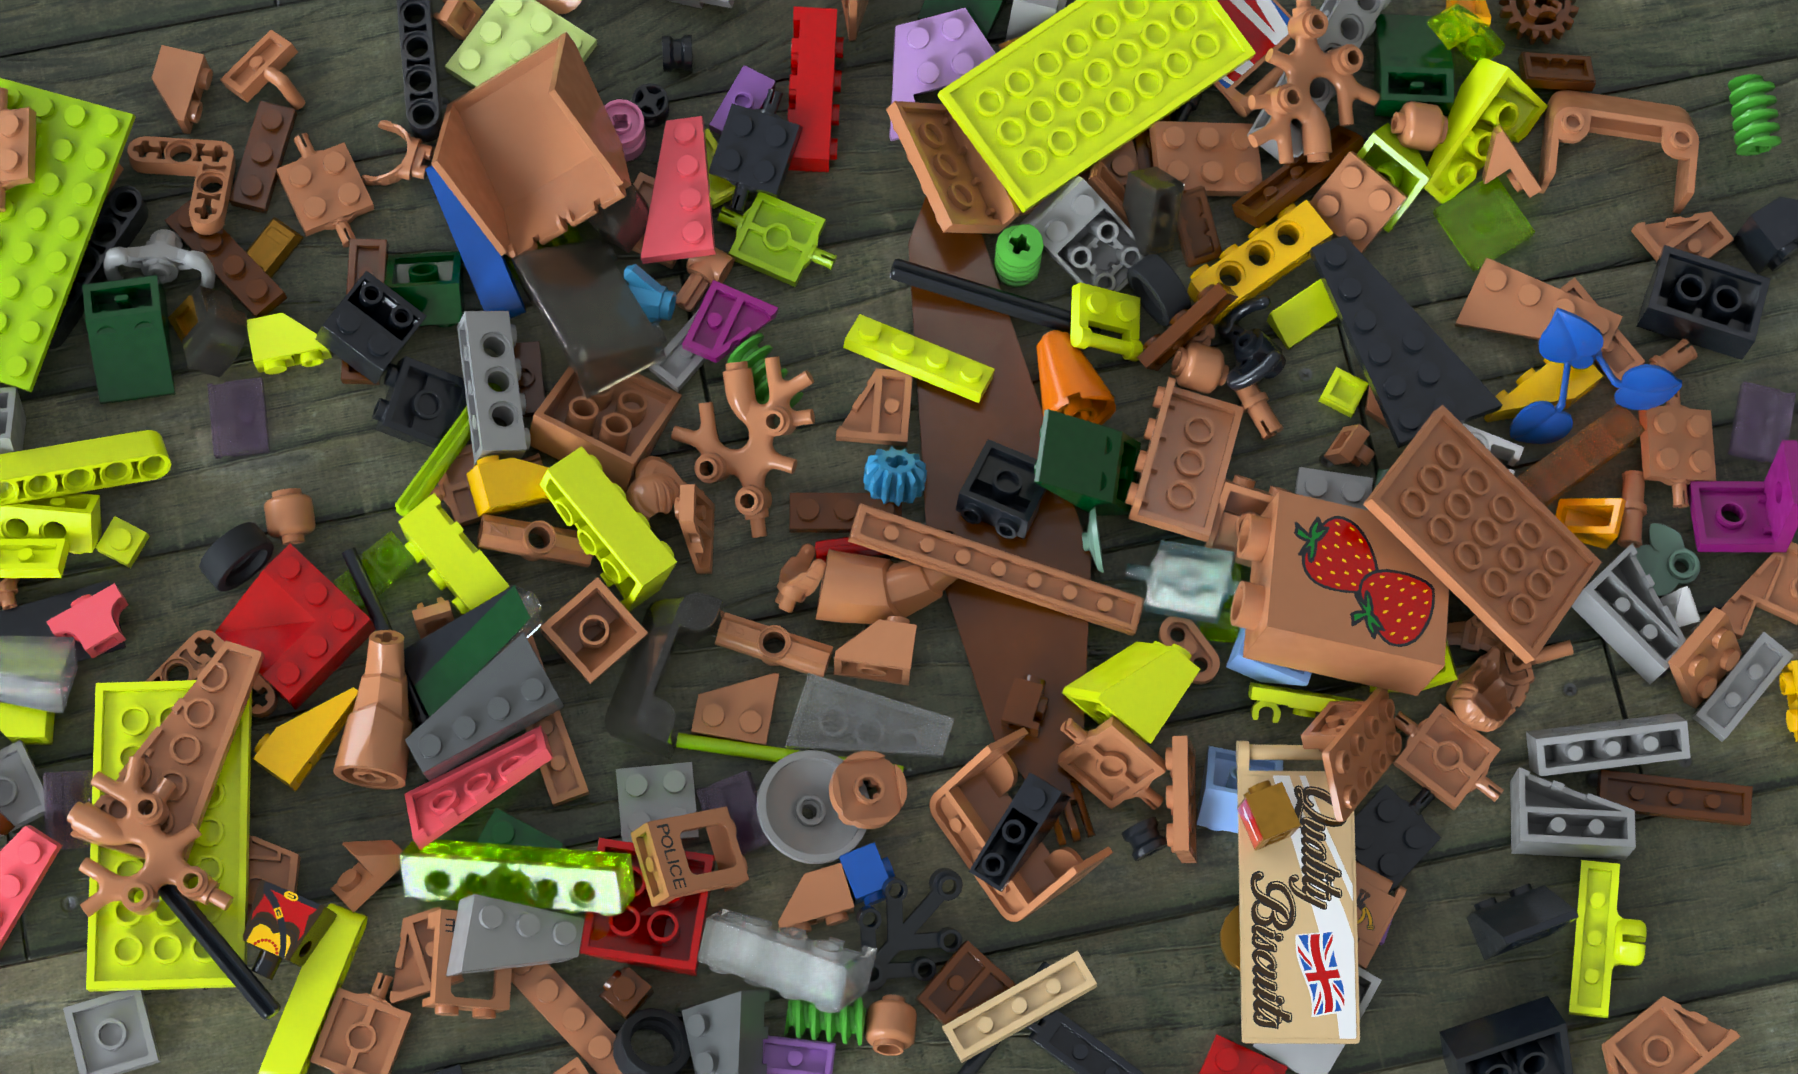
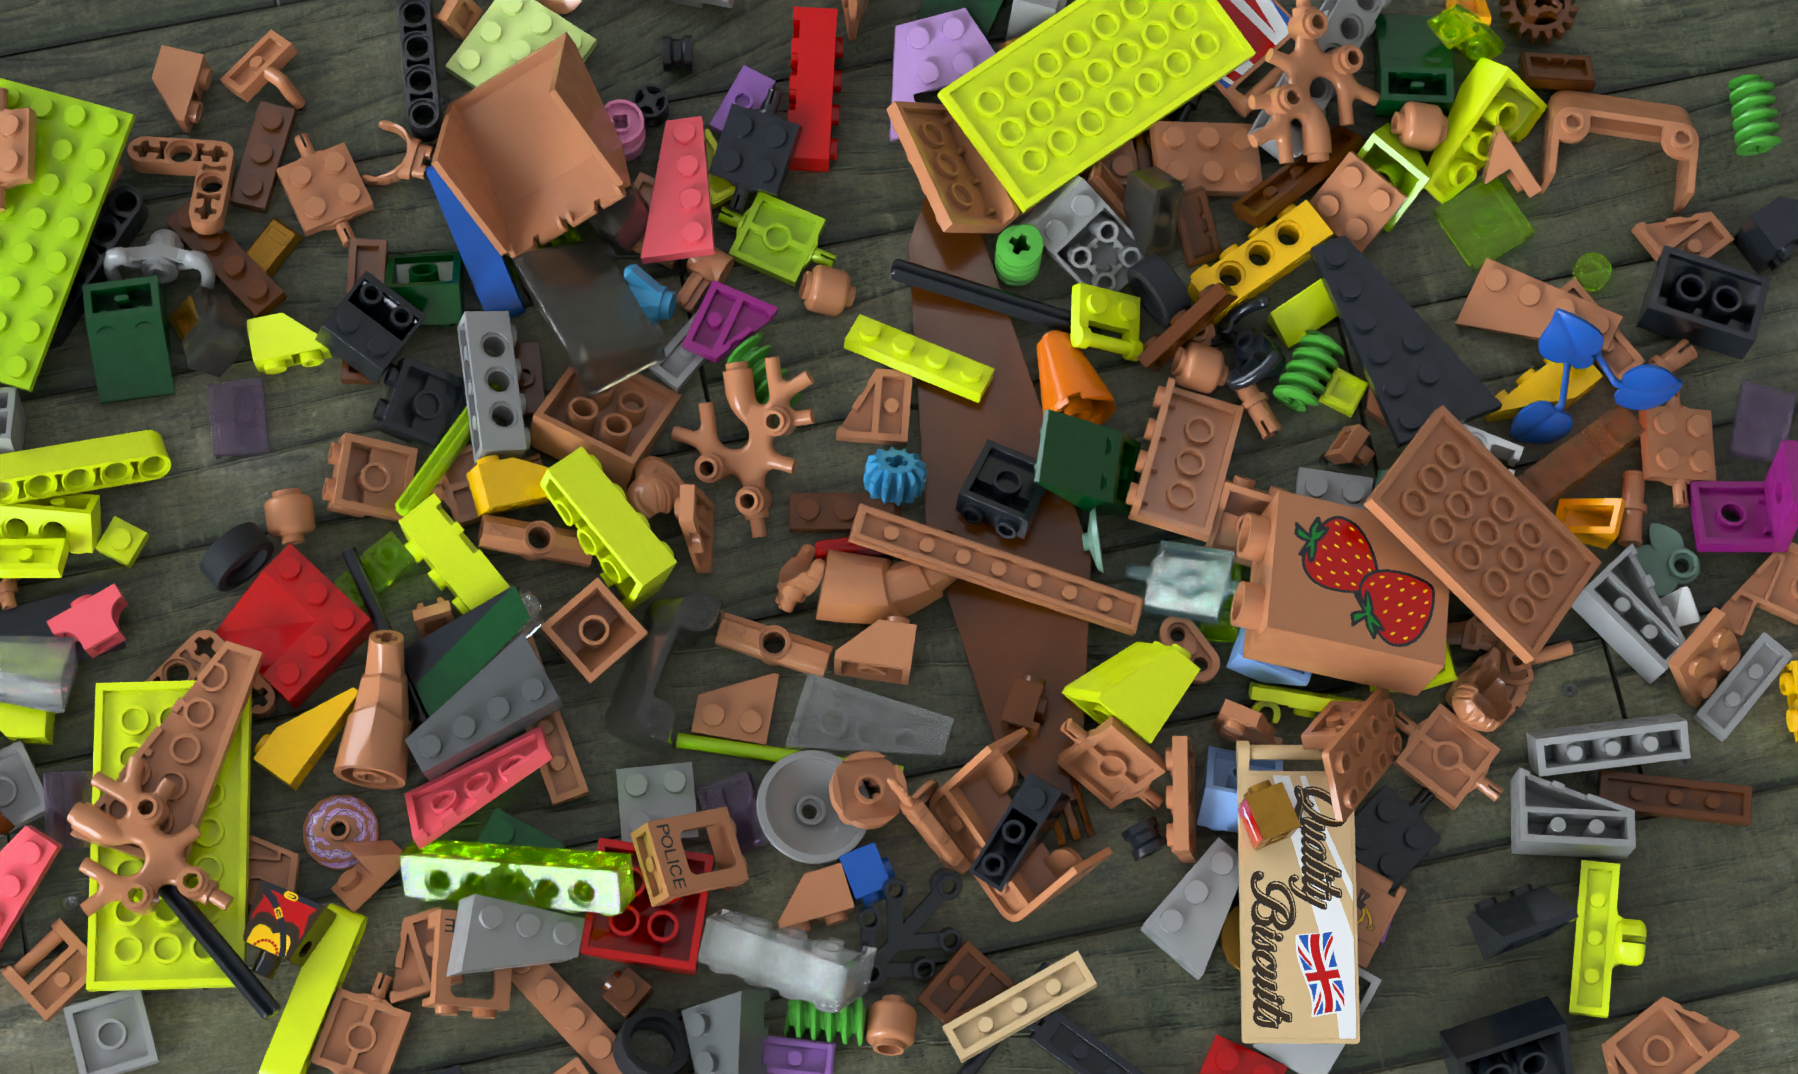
none -> nougat plate [1,918,87,1022]
none -> dish [303,795,379,870]
none -> nougat plate [321,433,418,522]
none -> nougat head [799,265,856,317]
none -> nougat piece [887,777,972,875]
none -> light grey wedge [1140,837,1239,980]
none -> nougat wing [1212,699,1285,745]
none -> bright green piece [1273,330,1346,412]
none -> clear neon green tile [1573,252,1612,291]

